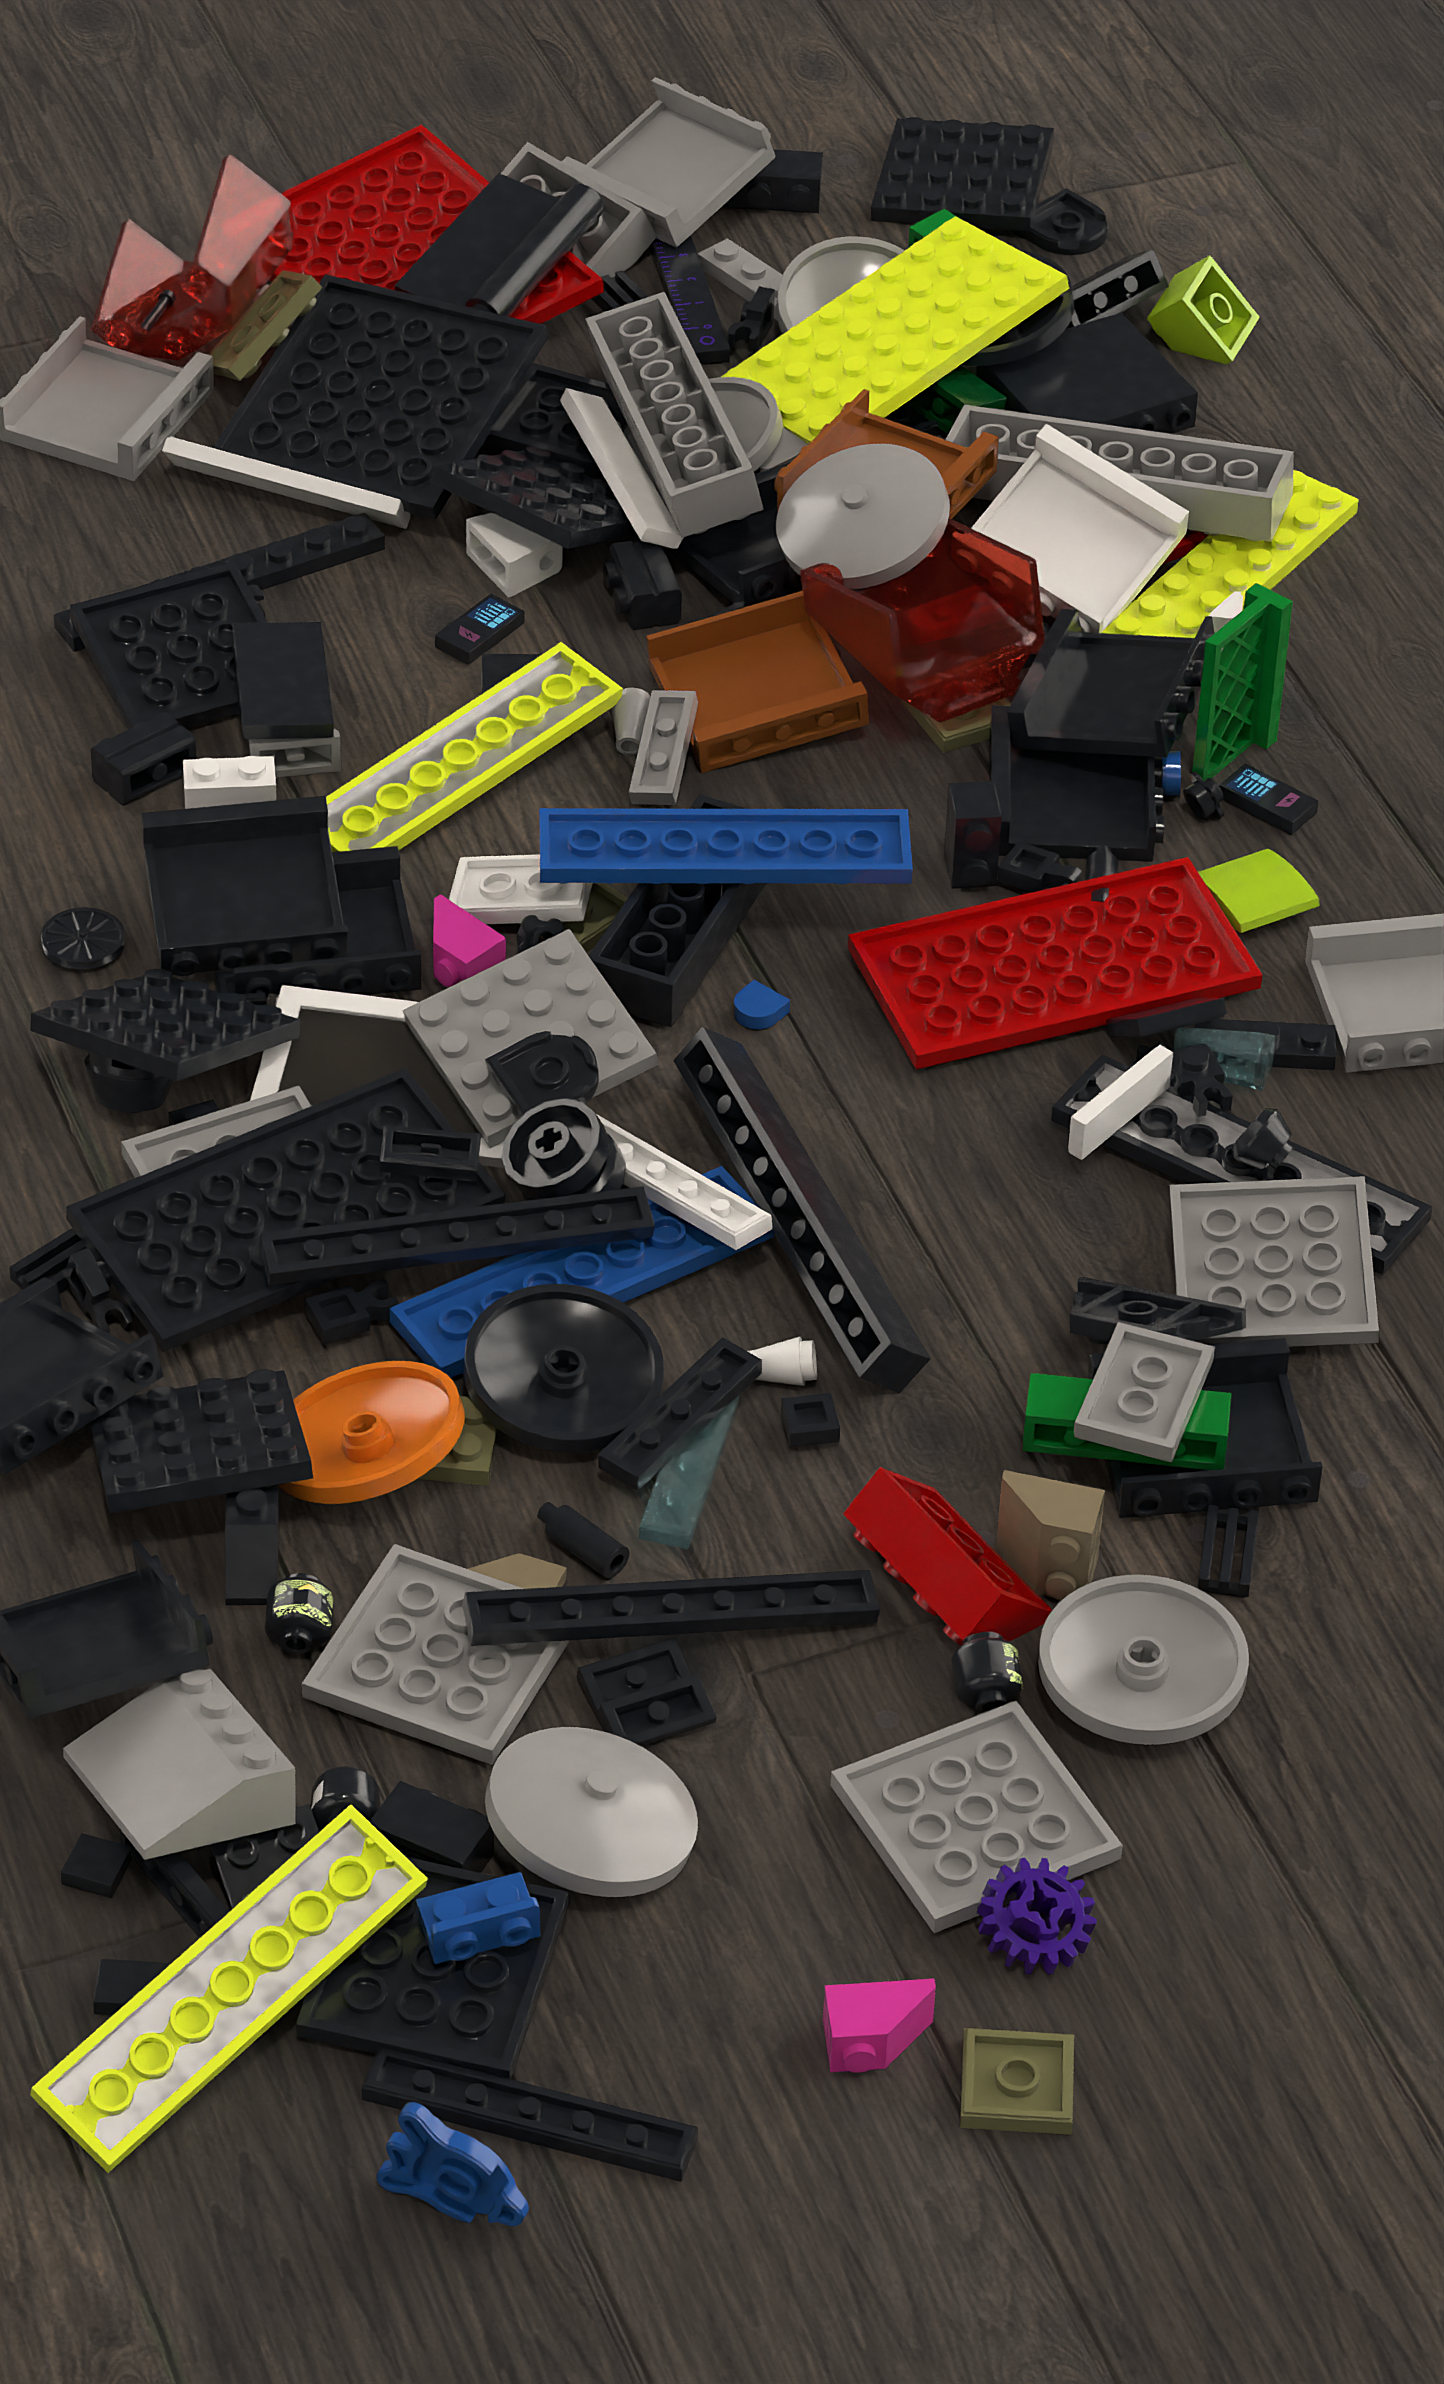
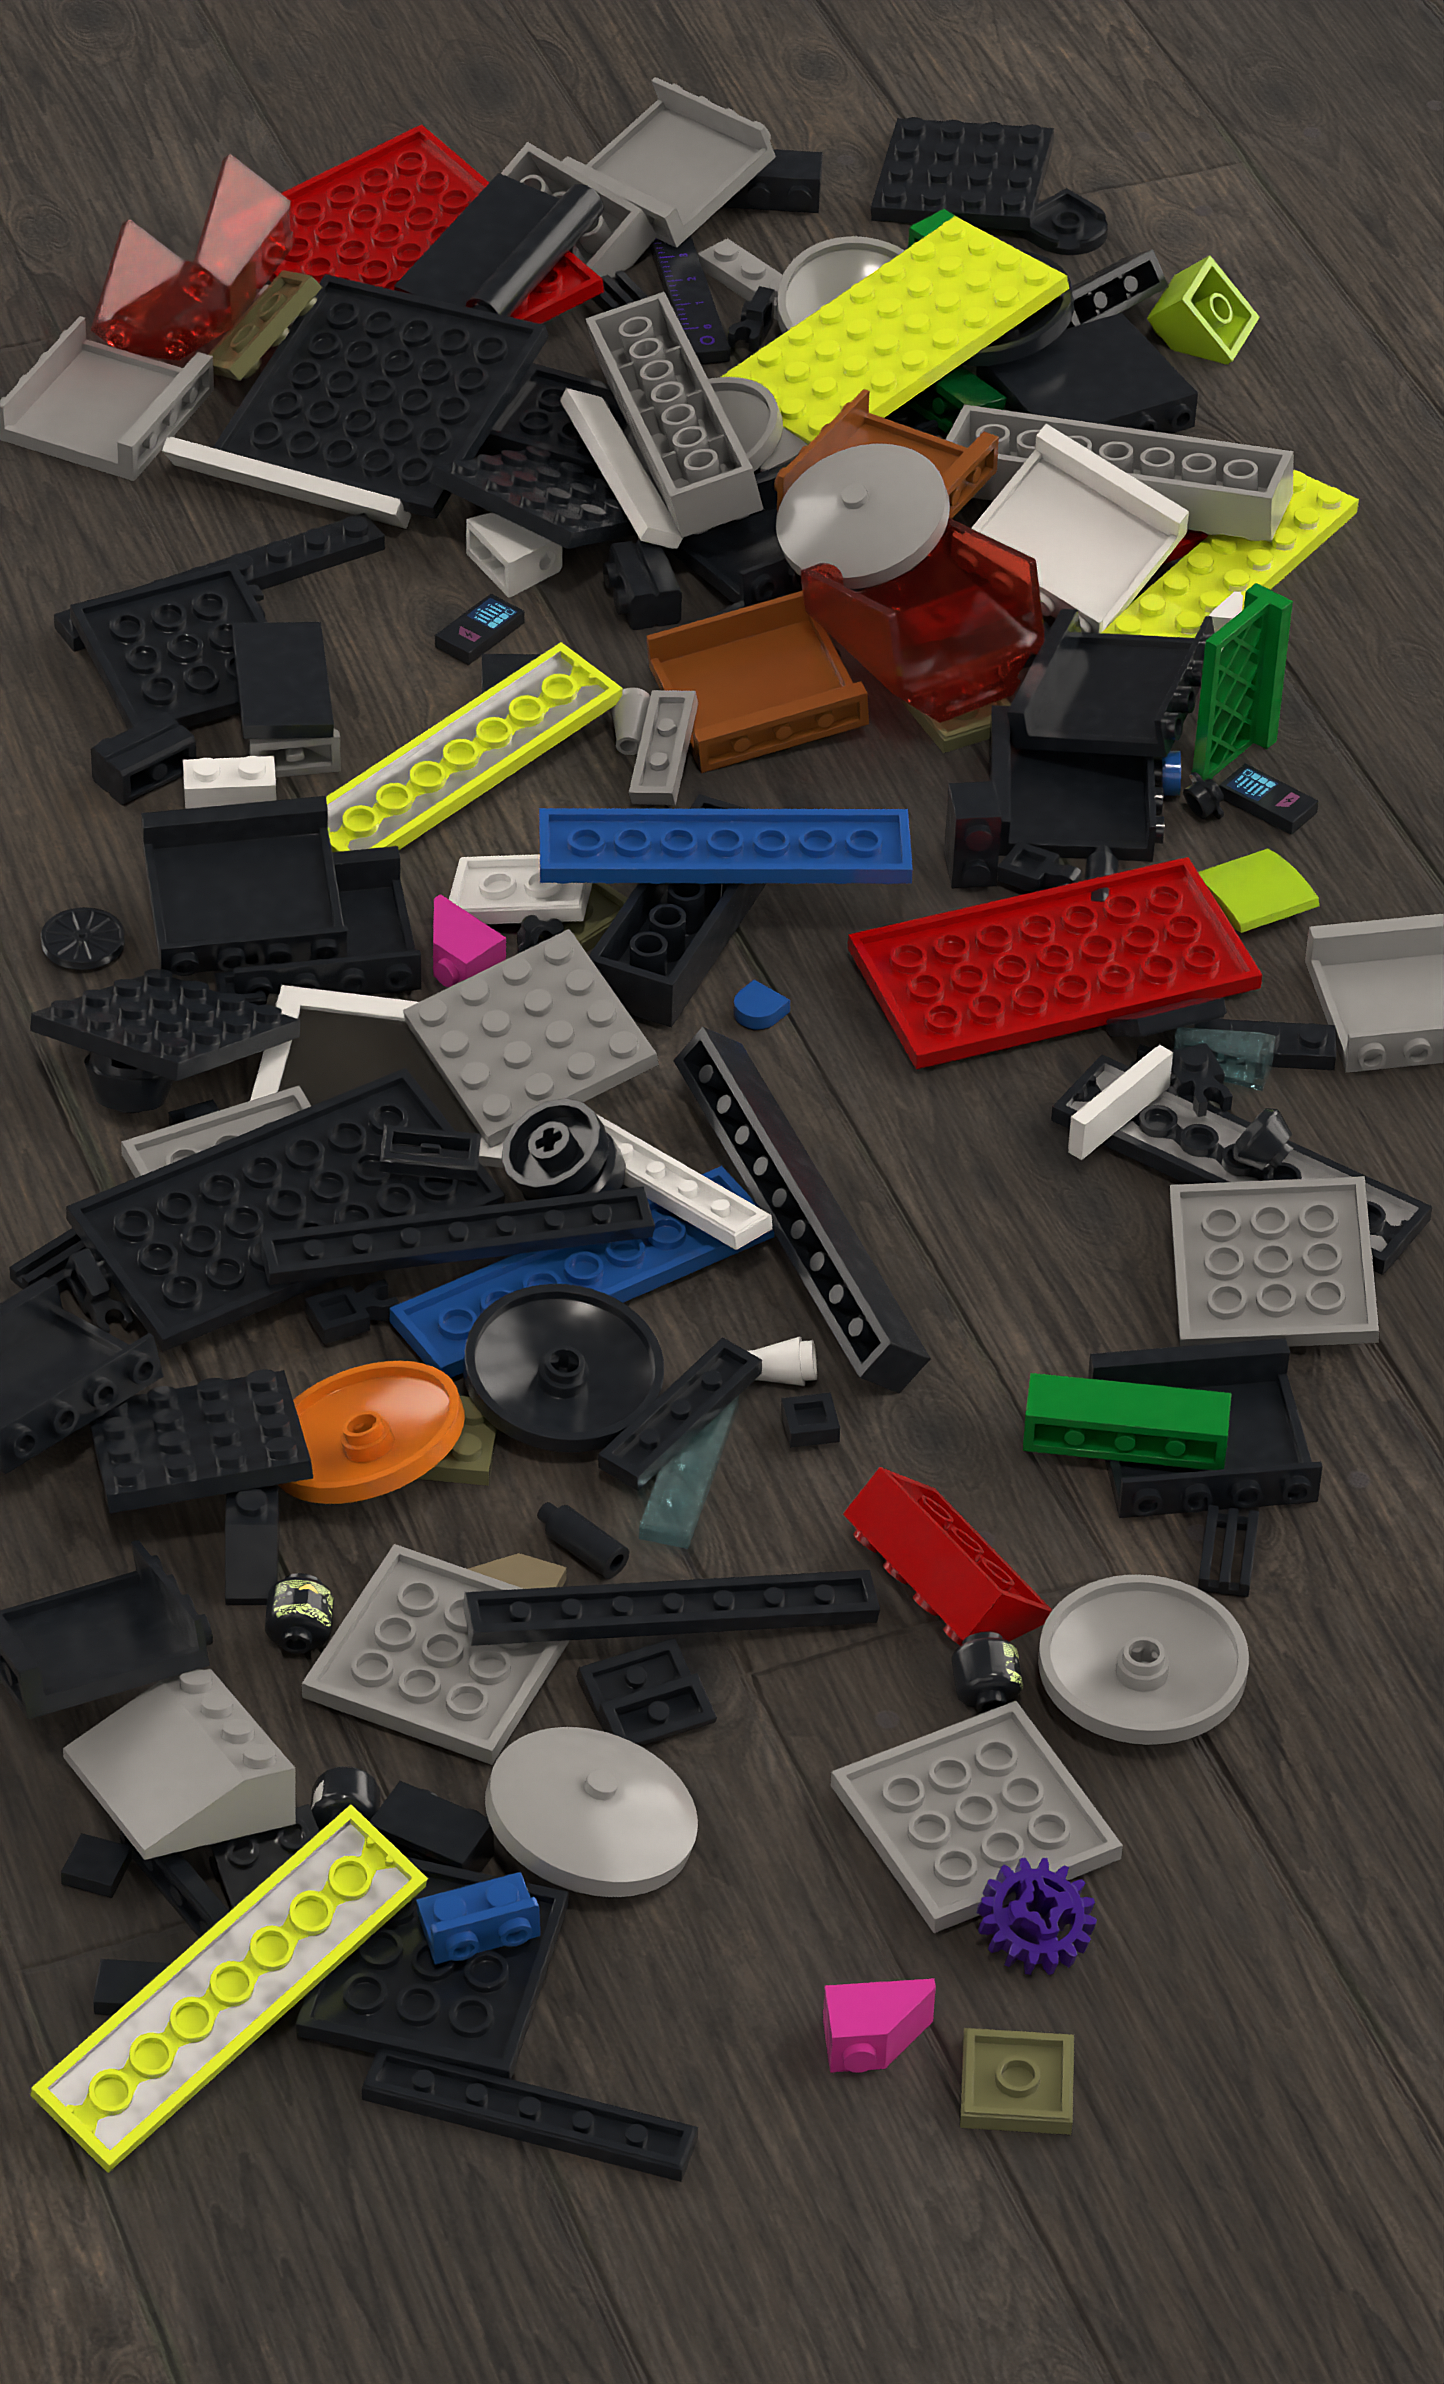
black piece [135,289,176,339] -> none
blue tile [376,2102,529,2227] -> none
black tile [485,1031,599,1117] -> none
dark tan slope [996,1470,1105,1600] -> none
black wing [1070,1277,1246,1344] -> none
light grey plate [1073,1322,1215,1462] -> none

